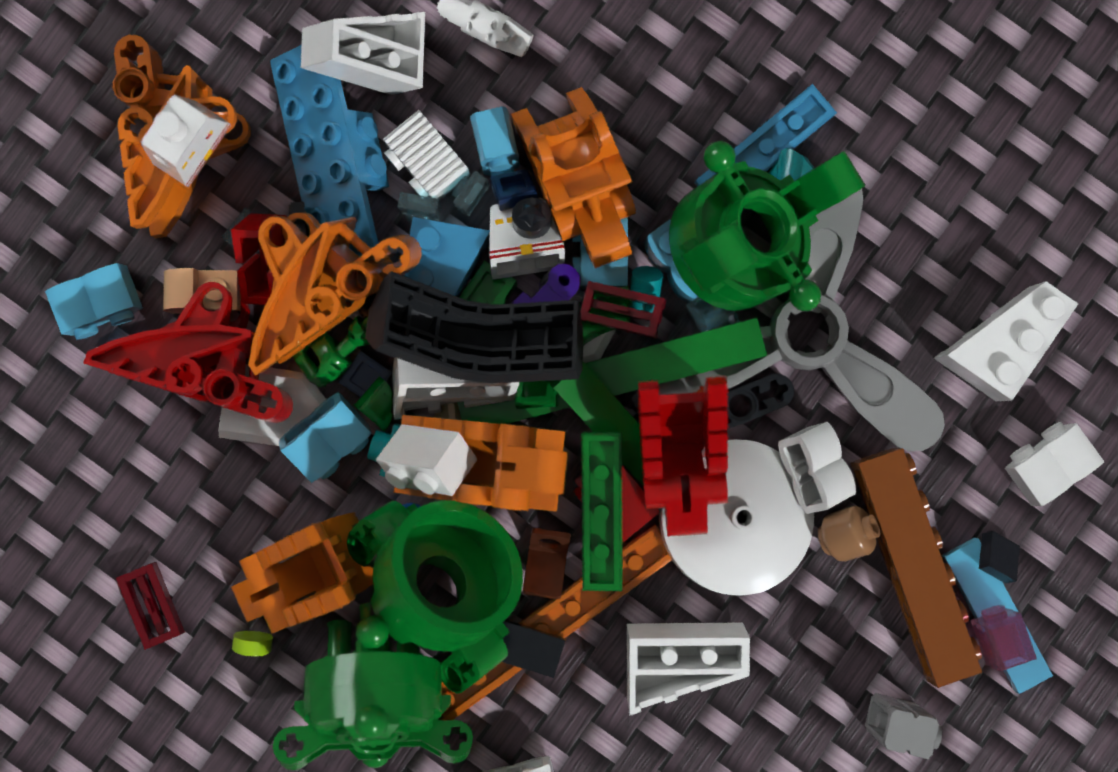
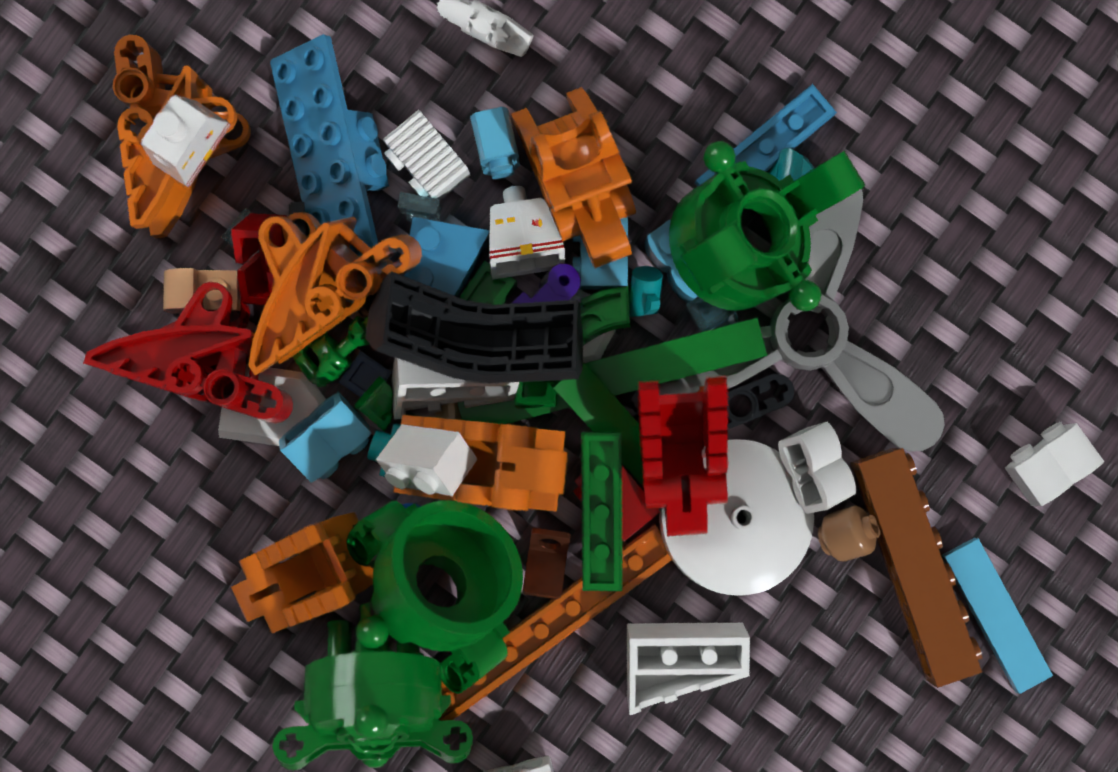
medium azure brick [45,263,143,340] -> none
dark red tile [116,562,185,650] -> none
lime tile [232,631,273,656] -> none
white wedge [301,12,425,95] -> none
clear light blue plate [452,171,490,217] -> none
dark blue tile [490,169,538,211] -> none
black tile [502,620,566,678] -> none
black tile [512,198,552,239] -> none
dark red tile [581,281,666,339] -> none
light grey brick [865,693,942,759] -> none
white wedge [934,282,1078,402] -> none
clear pink brick [971,605,1037,672] -> none
black tile [978,531,1020,584] -> none

